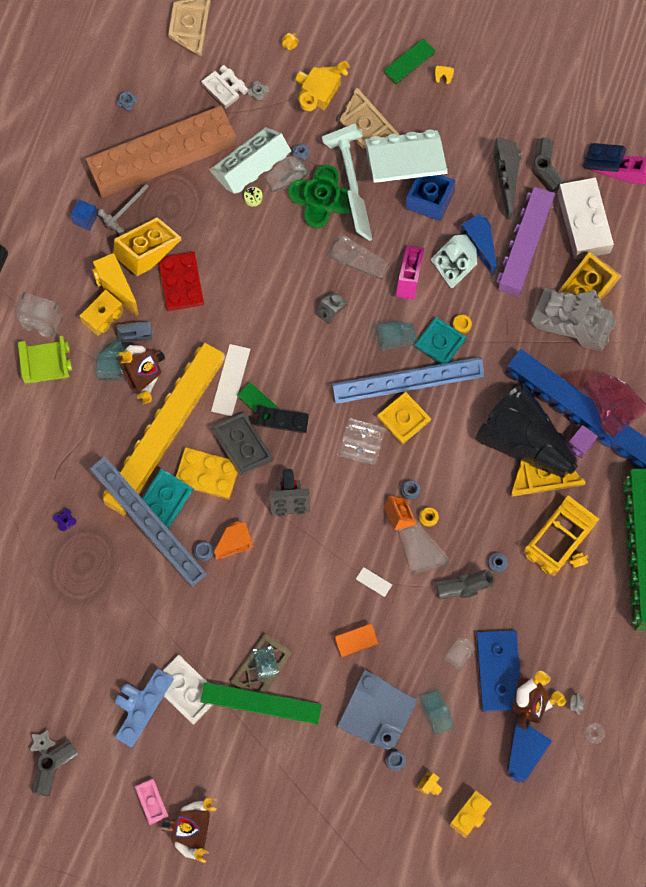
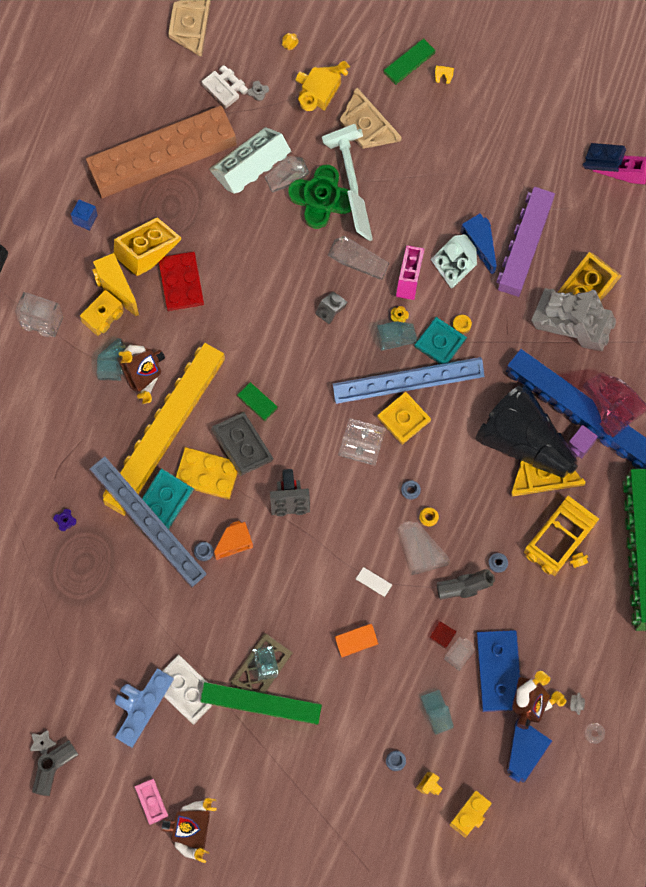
lime panel [18,336,72,384] -> none
light grey piece [98,184,149,236] -> none
sand blue plate [116,91,138,111] -> none
sand blue arm [117,321,152,343] -> none
white sticker [211,344,250,416] -> none
yellowish green tile [244,187,263,206] -> none
black plate [254,406,309,434] -> none
sand blue plate [293,143,310,161] -> none
sand blue slope [337,670,418,750] -> none
light aqua slope [365,130,447,183] -> none
orange slope [384,496,417,530] -> none
blue brick [407,175,455,221] -> none
dark grey wedge [493,137,522,220] -> none
dark grey piece [533,138,565,192] -> none
white brick [557,178,614,260] -> none
none -> yellow plate [391,306,409,324]
none -> clear red tile [429,621,457,649]

